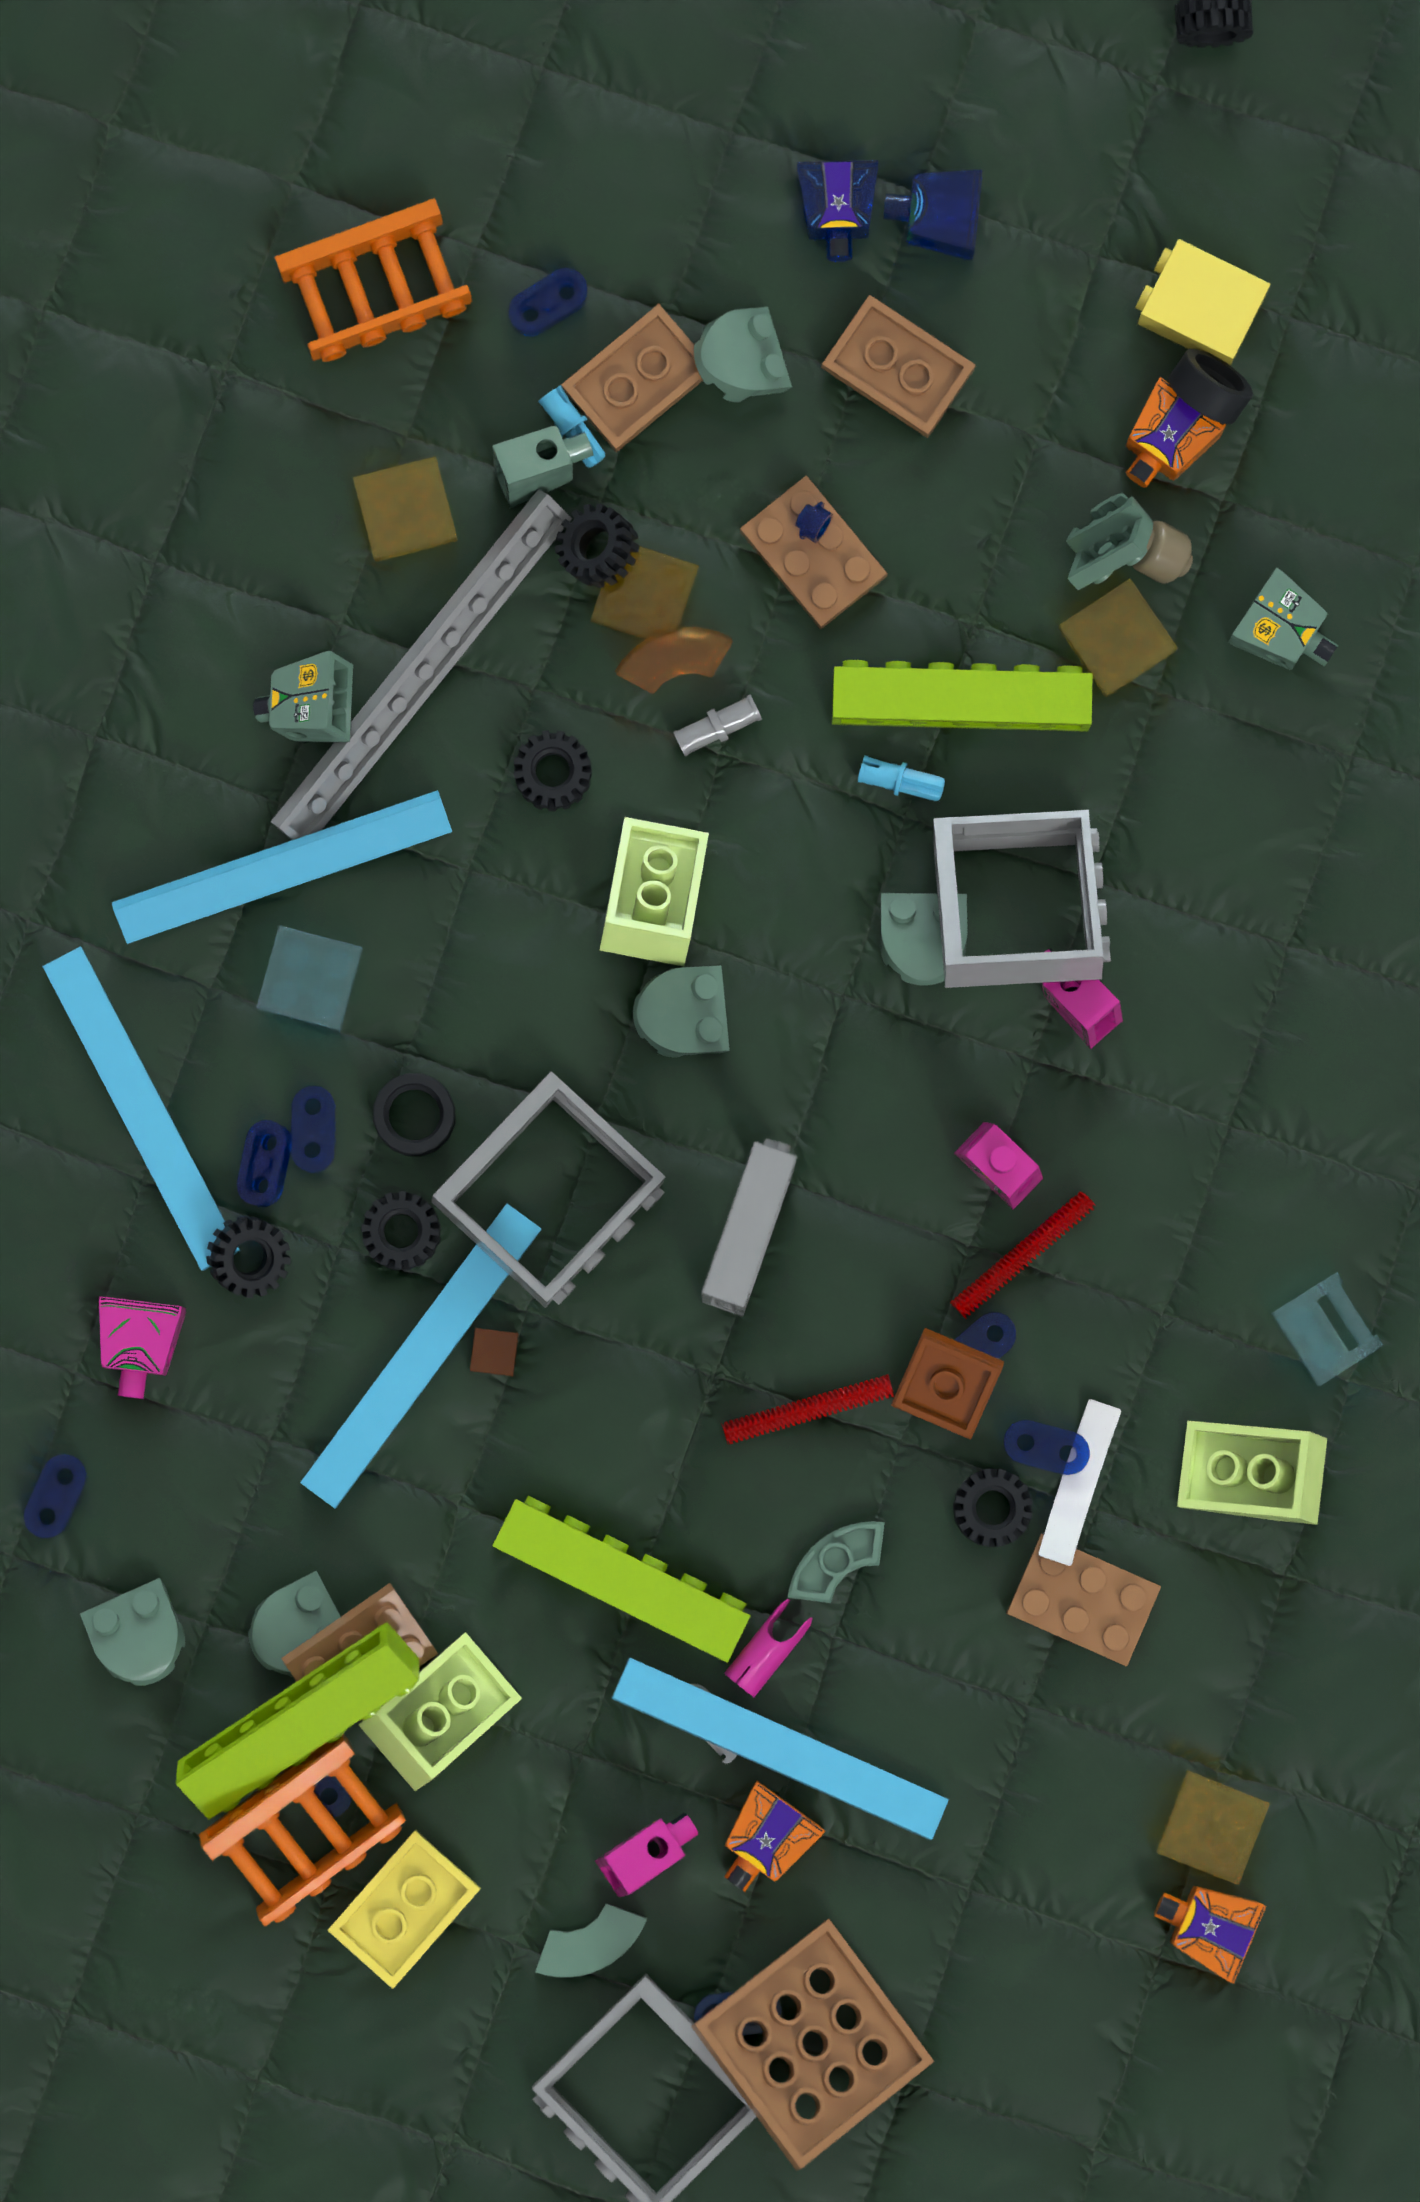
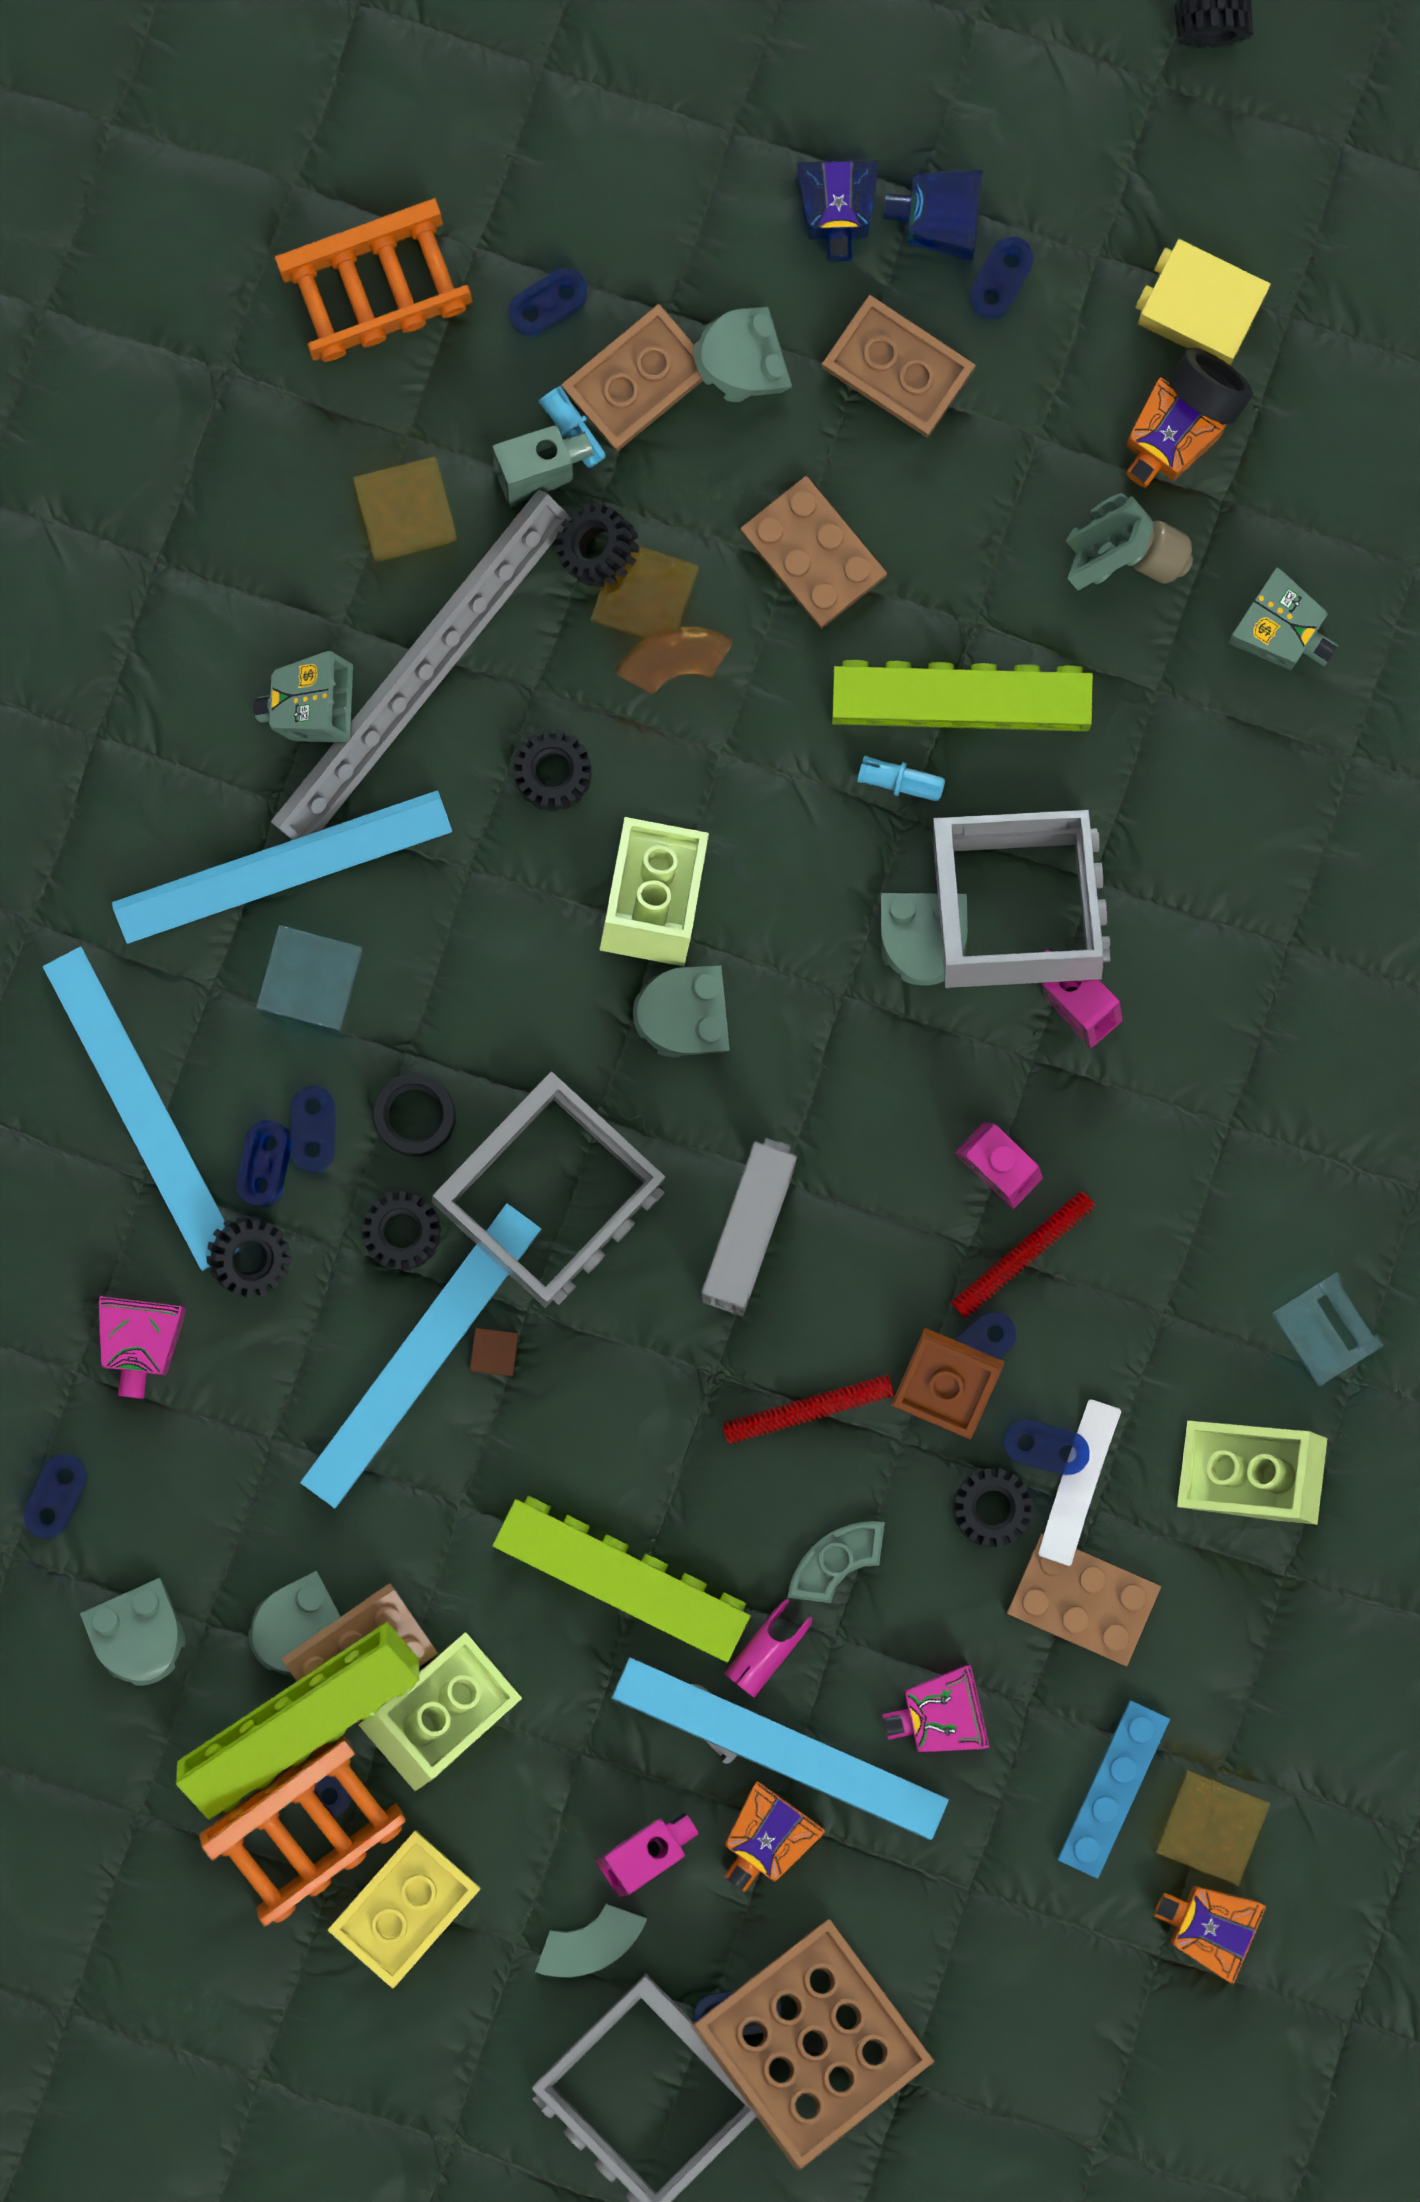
light grey pin [673,695,762,757] -> none
clear blue plate [795,502,833,543] -> none
clear yellow tile [1058,578,1178,698] -> none
none -> dark pink torso [882,1665,989,1752]
none -> clear blue plate [970,237,1033,319]
none -> dark azure plate [1057,1700,1170,1879]

